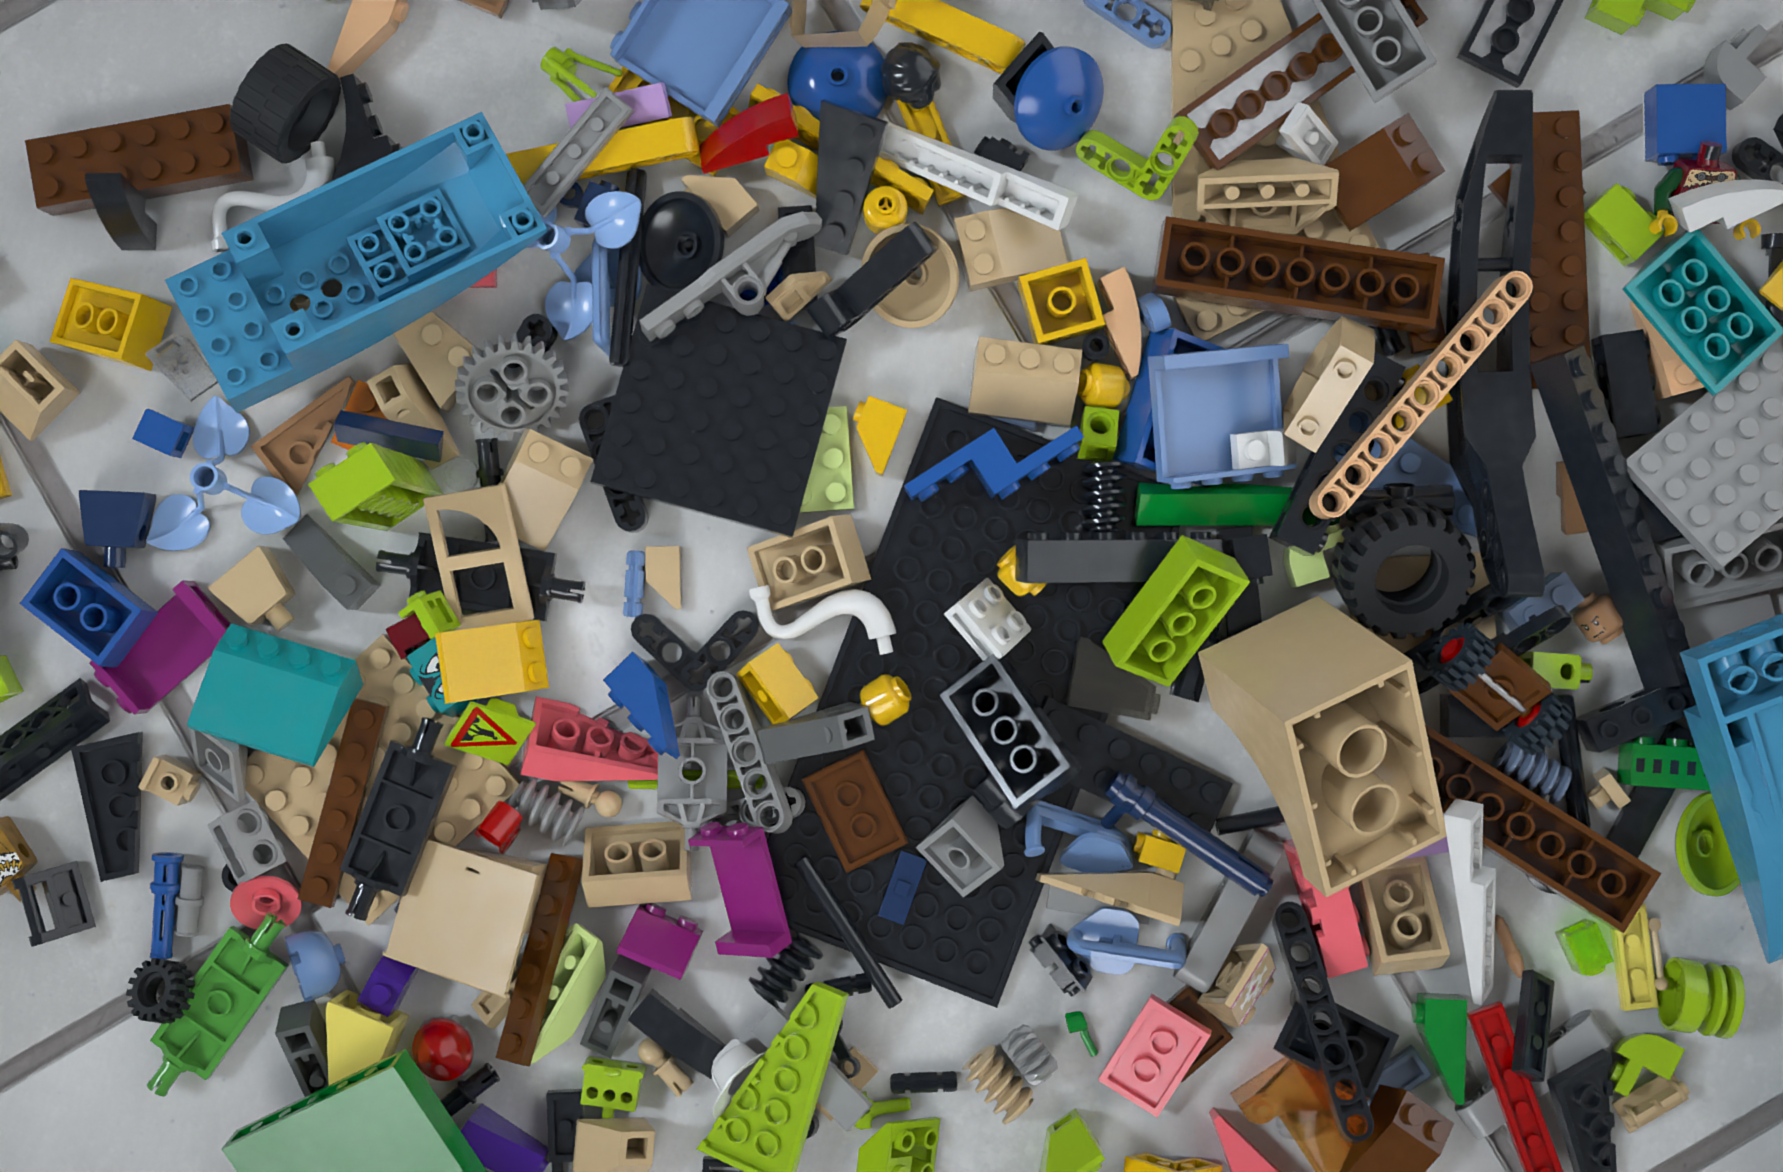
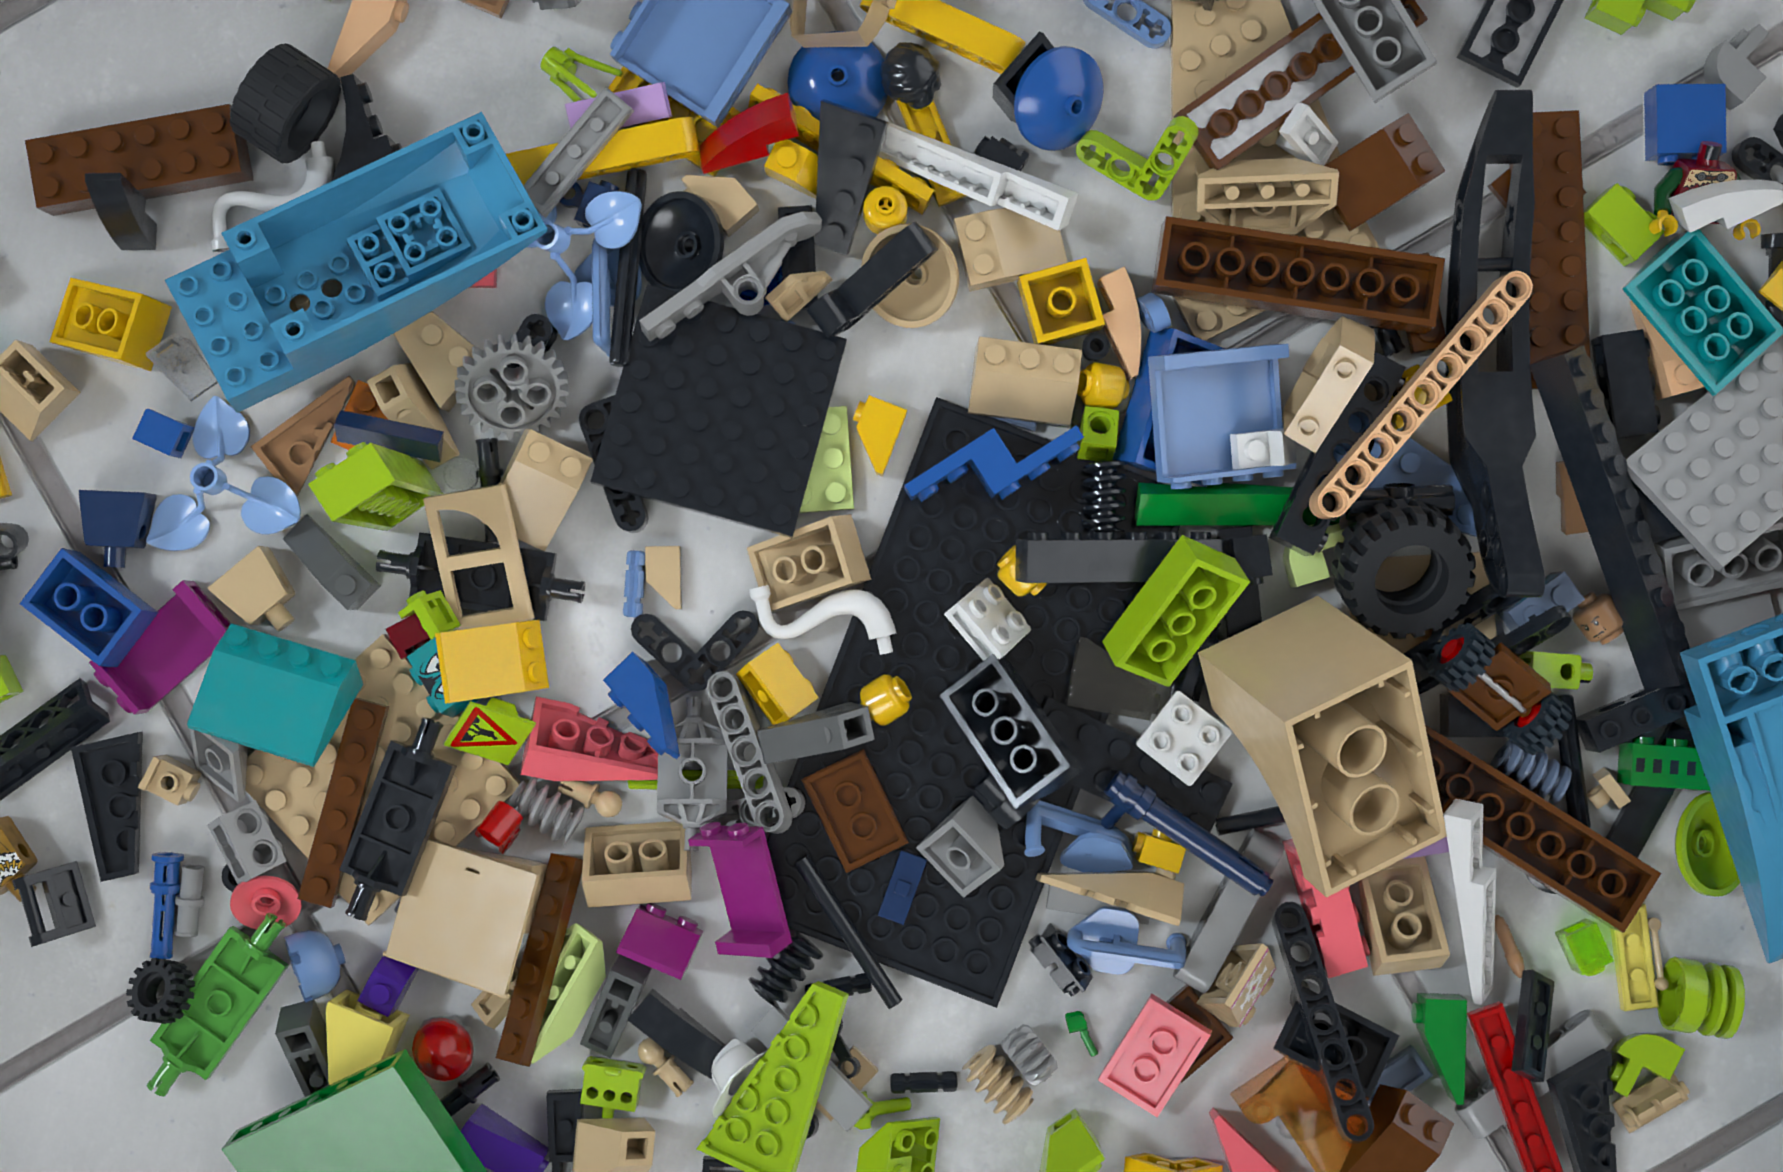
none -> white bracket [1136,691,1232,786]

